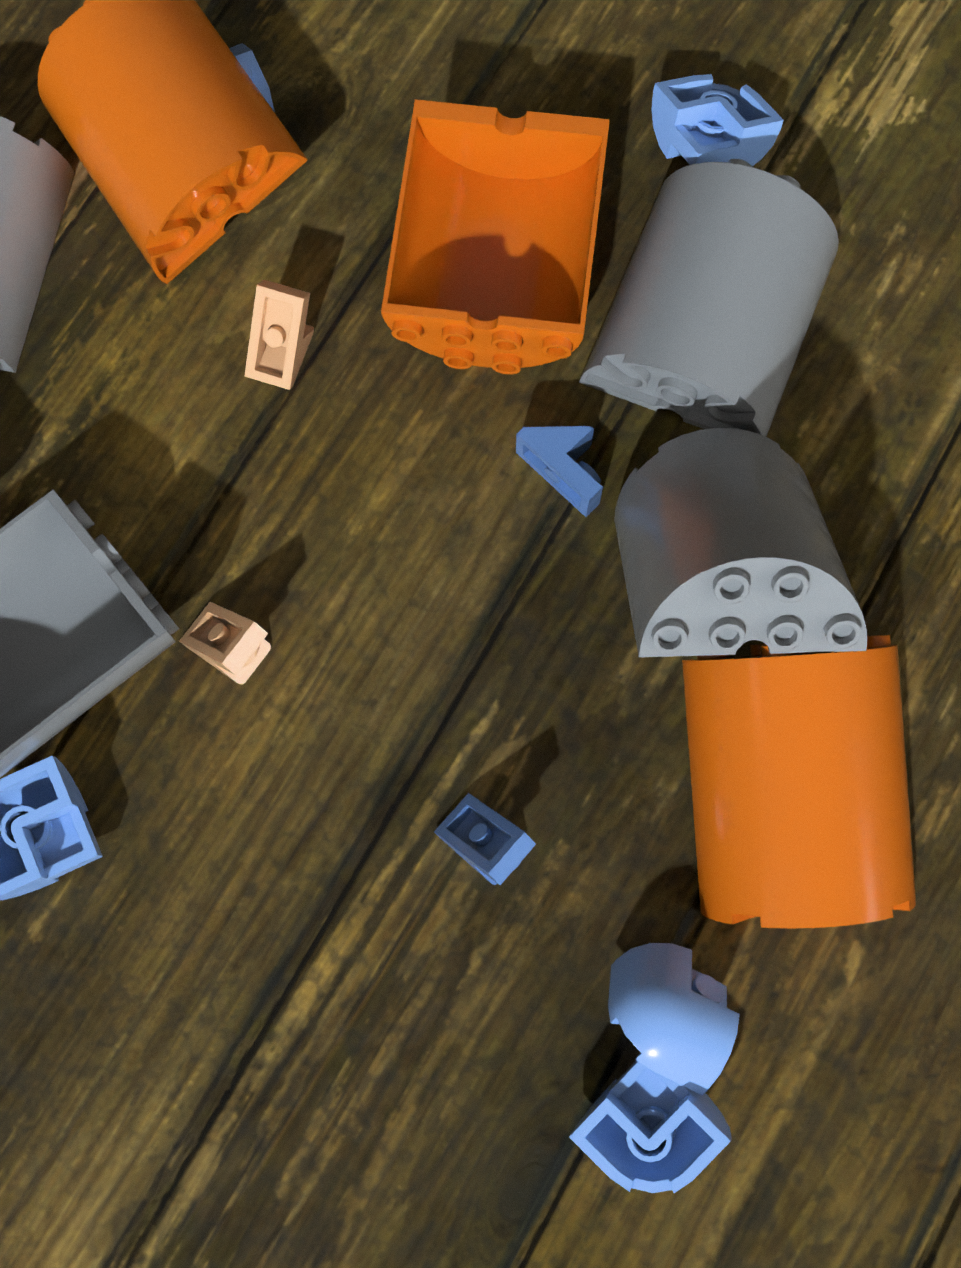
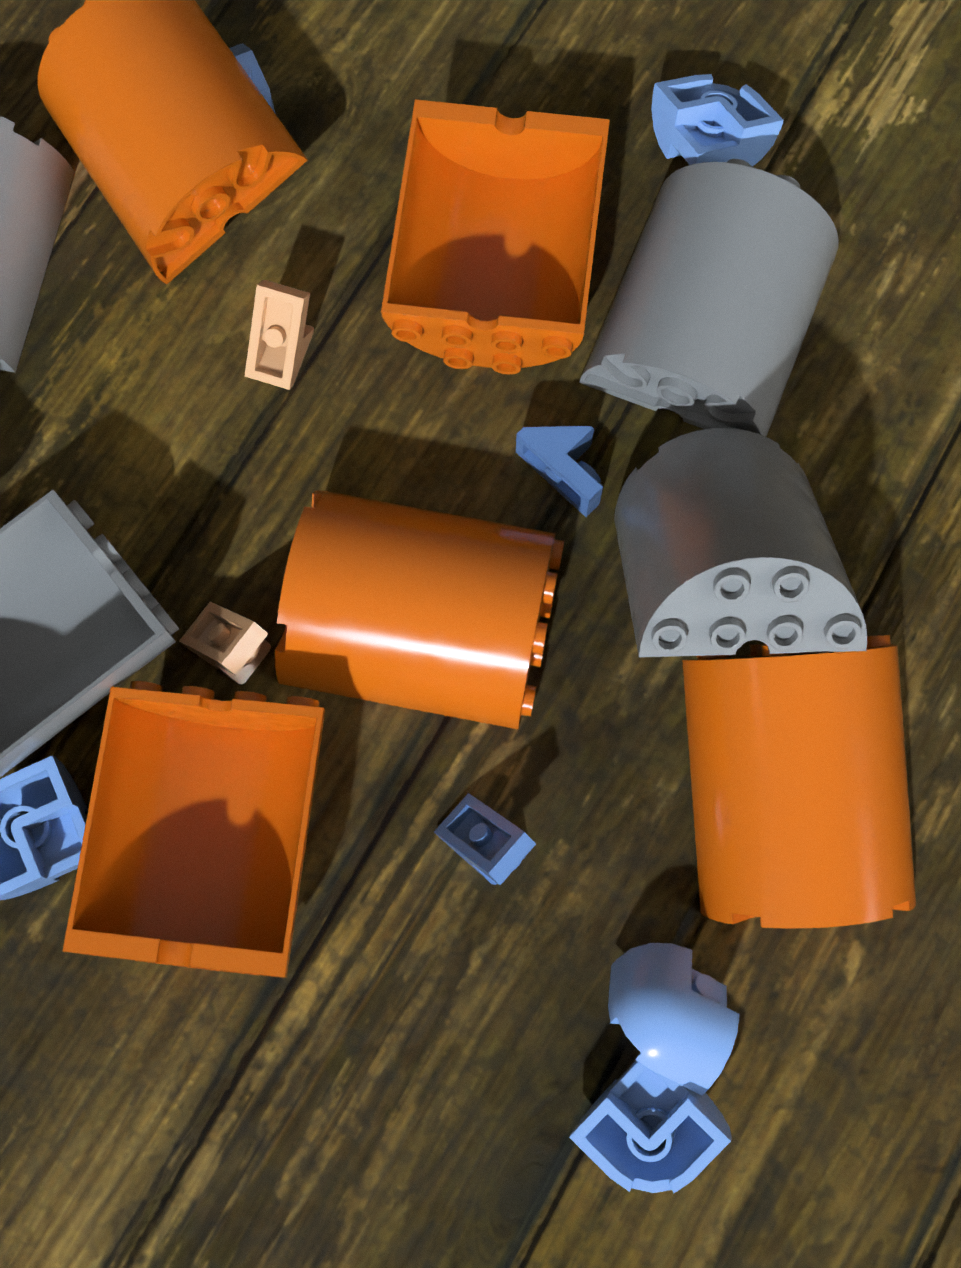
none -> orange cylinder [63,681,325,978]
none -> orange cylinder [275,490,564,729]

